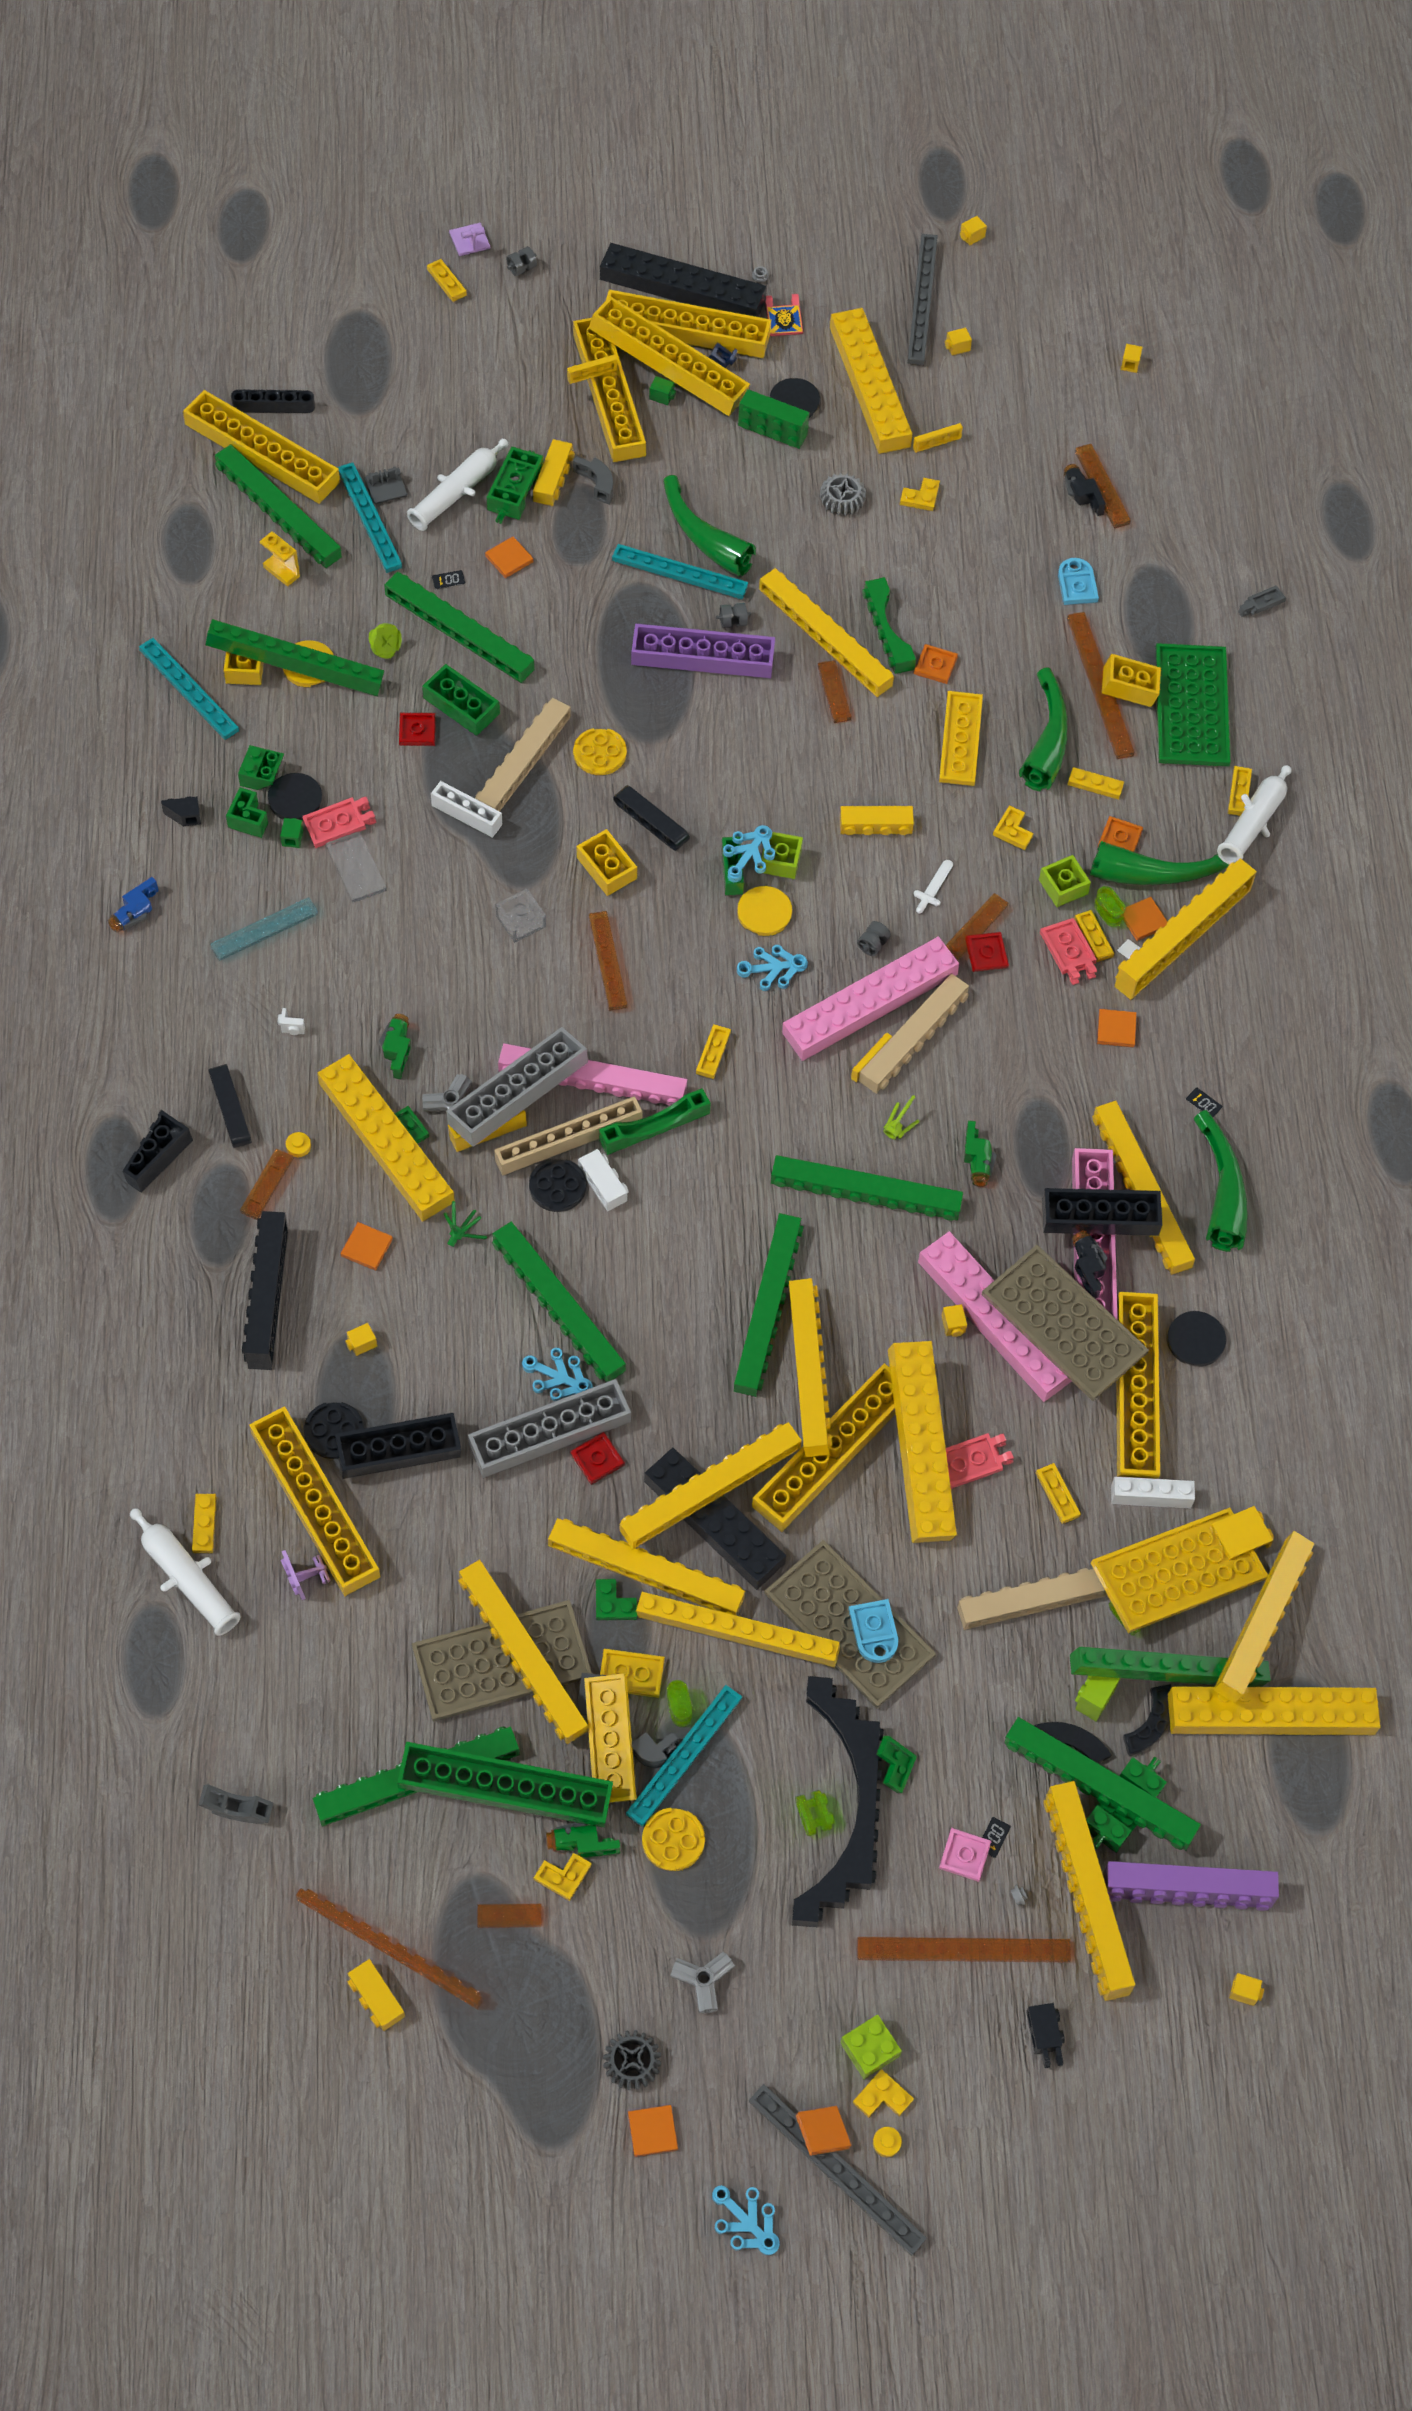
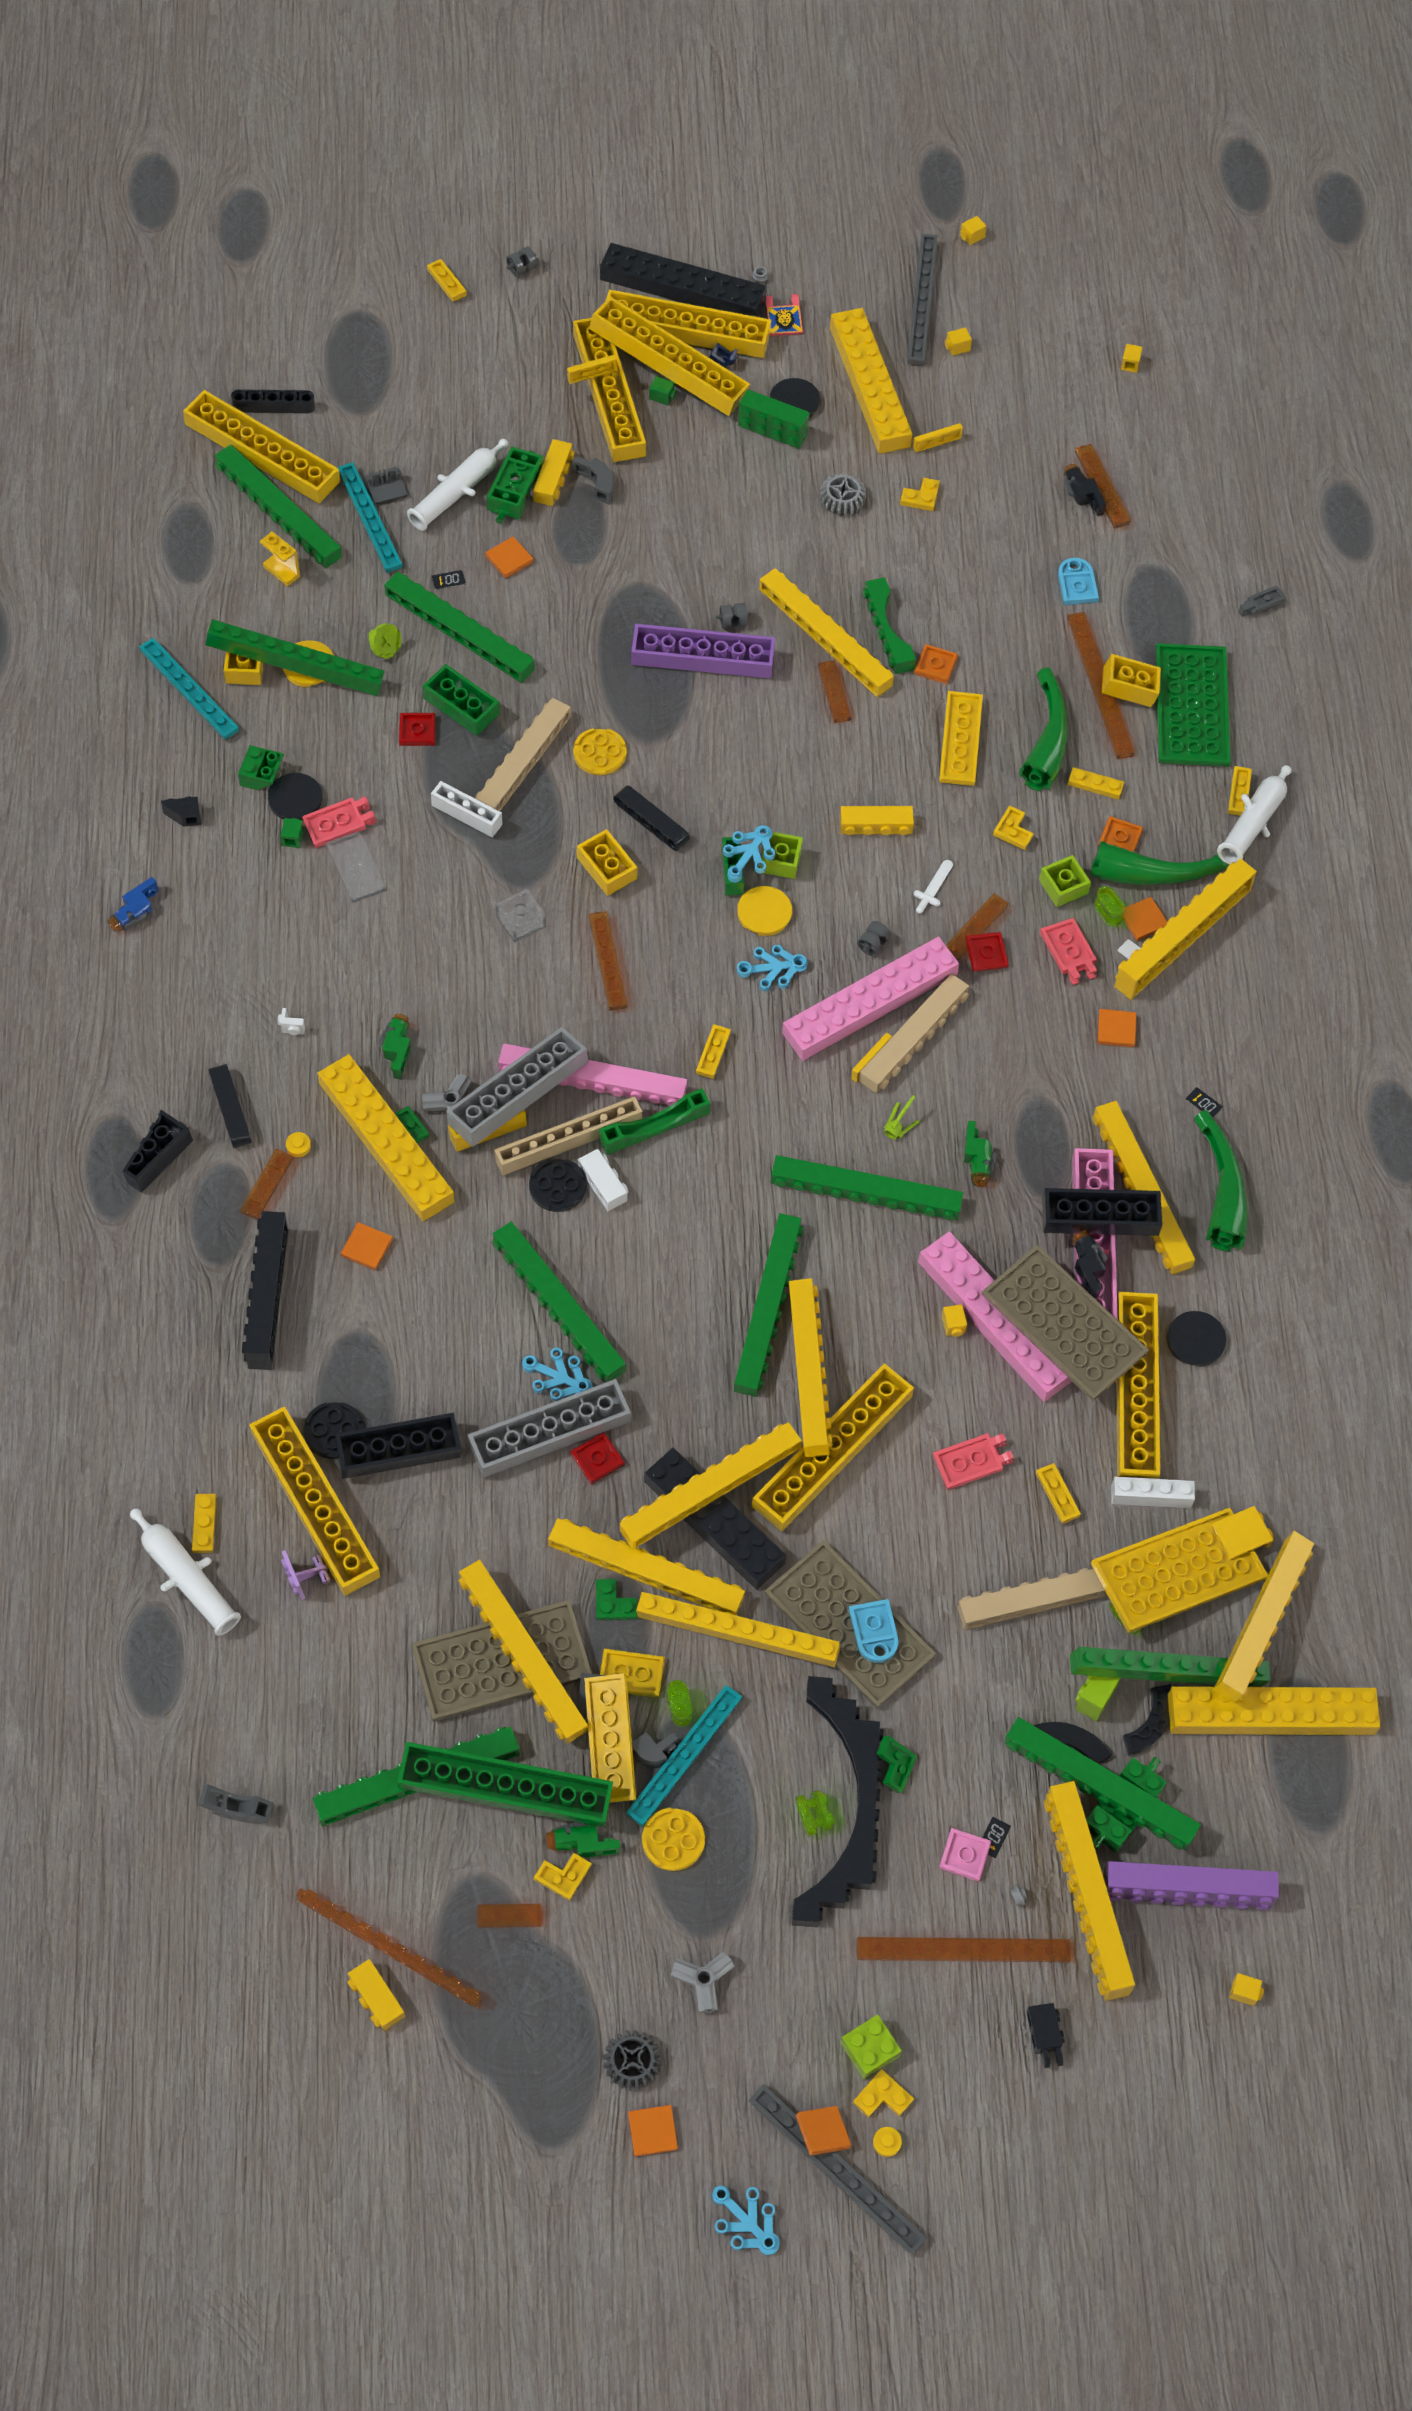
clear light blue plate [210,897,318,961] -> none
green brick [226,787,268,838] -> none
yellow brick [345,1323,377,1356] -> none
green plant [444,1201,488,1247] -> none
lavender plate [449,223,490,256] -> none
teal plate [612,544,749,600] -> none
green brick [663,475,756,576] -> none
yellow brick [888,1341,957,1543] -> none
yellow tile [1074,910,1114,962] -> none

